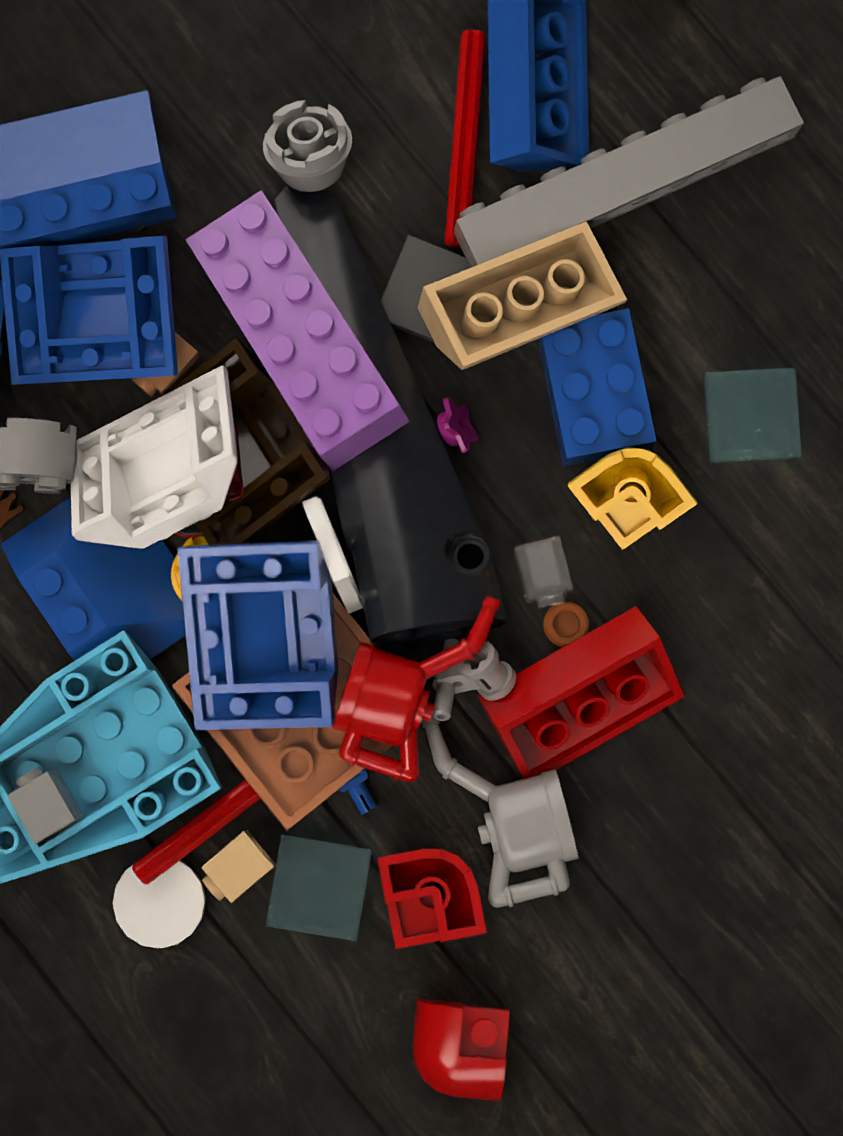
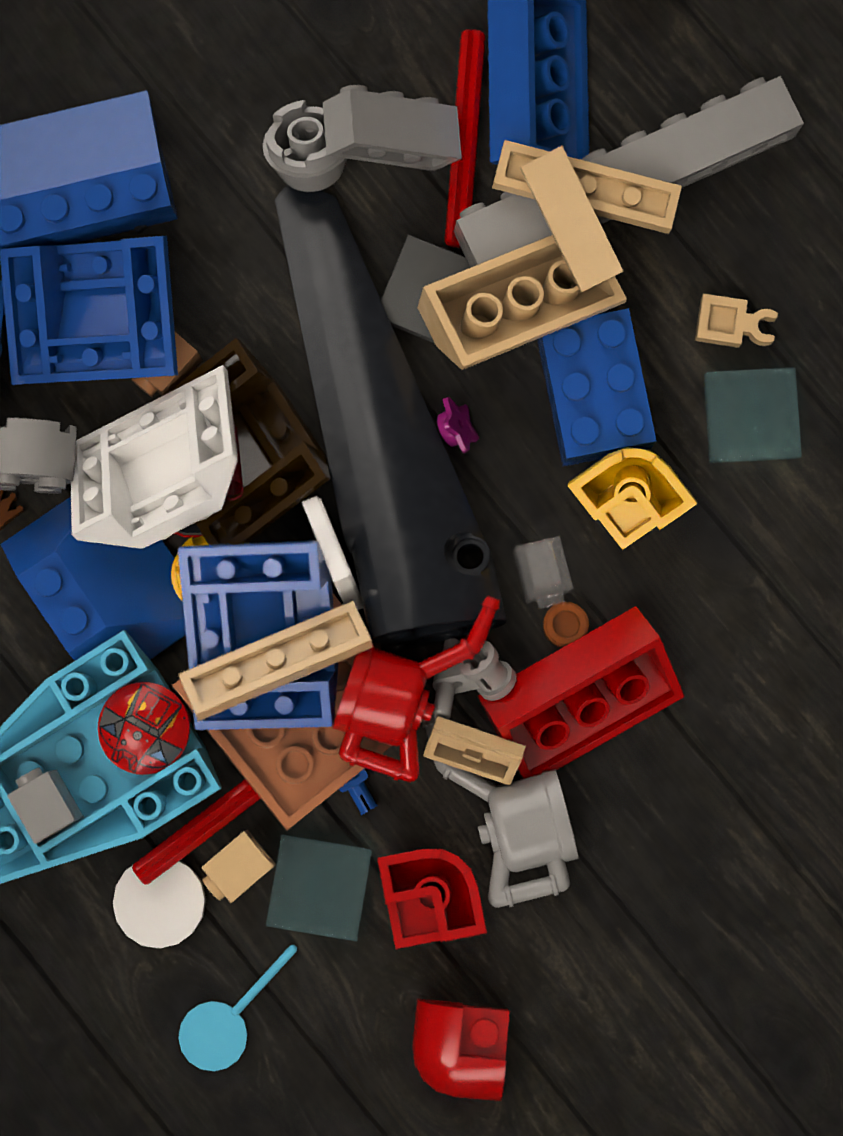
medium lavender brick [185,190,410,471] -> none
none -> red dish [98,682,191,775]
none -> tan plate [178,601,373,721]
none -> medium azure piece [178,944,297,1071]
none -> light grey brick [323,85,462,171]
none -> tan tile [423,716,525,785]
none -> tan plate [492,140,682,234]
none -> tan tile [520,146,624,293]
none -> tan plate [695,294,778,348]

